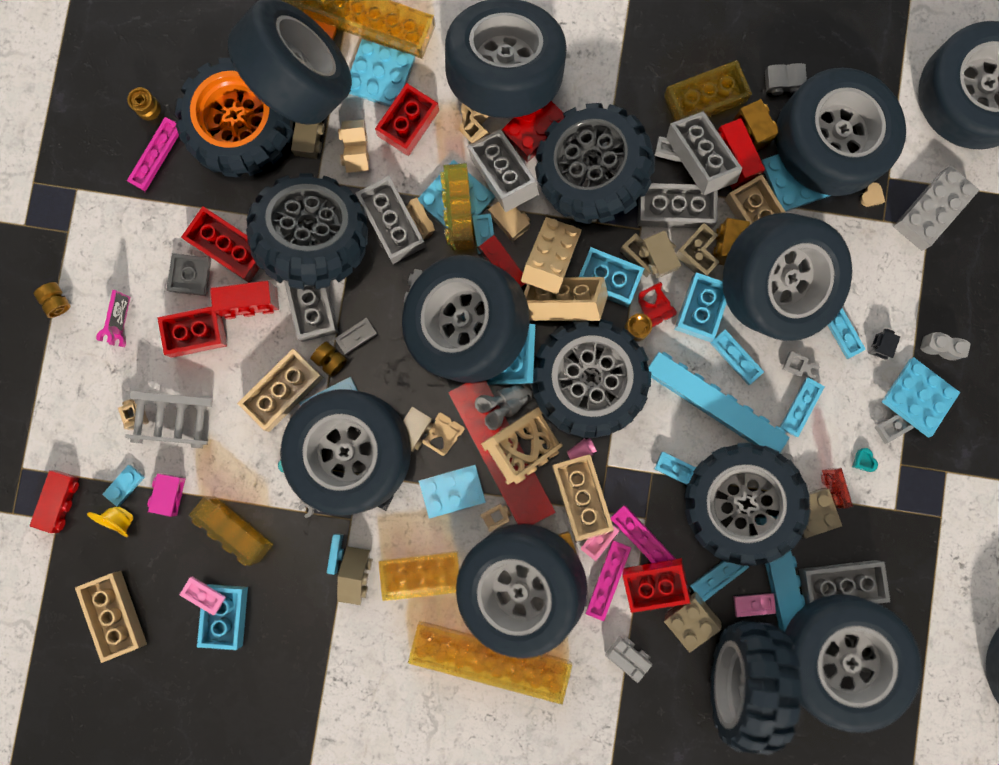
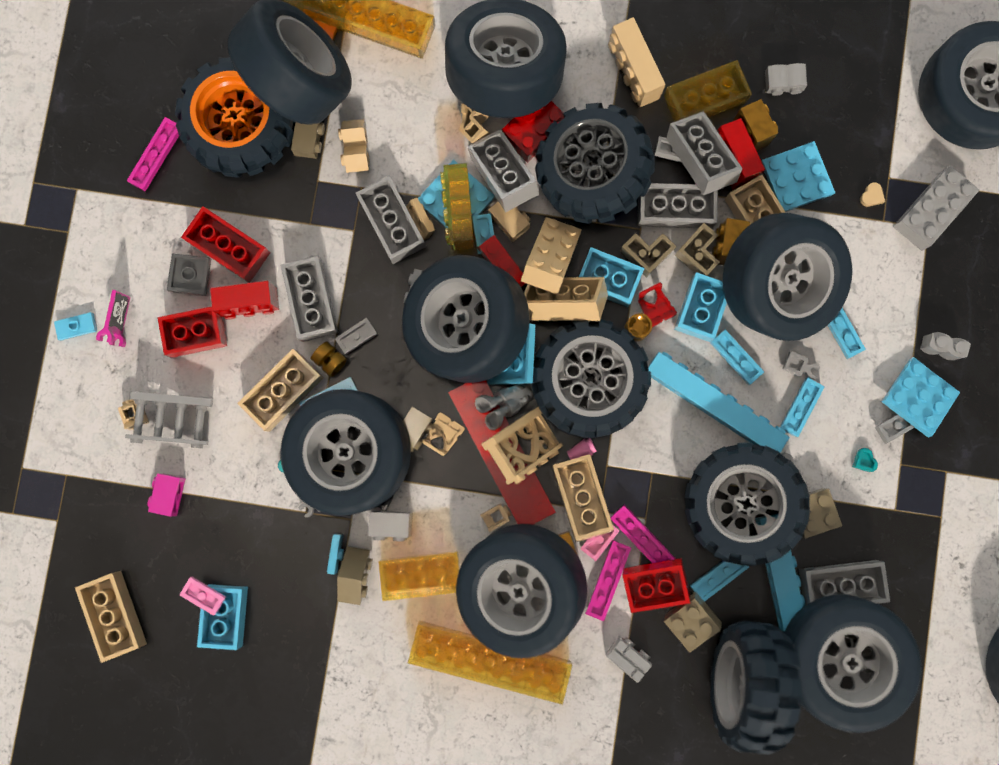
red brick [29,470,79,534] -> none
pearl gold wheel [34,282,71,318] -> none
yellow piece [87,507,133,537] -> none
medium azure plate [102,465,145,507] -> none
pearl gold wheel [127,87,161,120] -> none
clear yellow brick [188,496,274,566] -> none
black wheel [246,173,368,290] -> none
medium azure plate [349,39,415,107] -> none
red brick [375,83,439,156] -> none
medium azure brick [419,465,486,519] -> none
dark tan brick [640,230,681,278] -> none
medium azure plate [654,452,696,485] -> none
bright pink plate [733,593,776,617] -> none
black wheel [775,68,906,196] -> none
clear red plate [821,468,853,509] -> none
black window [868,329,901,360] -> none
none -> medium azure plate [54,312,97,341]
none -> light grey brick [368,511,413,541]
none -> tan brick [608,17,666,107]

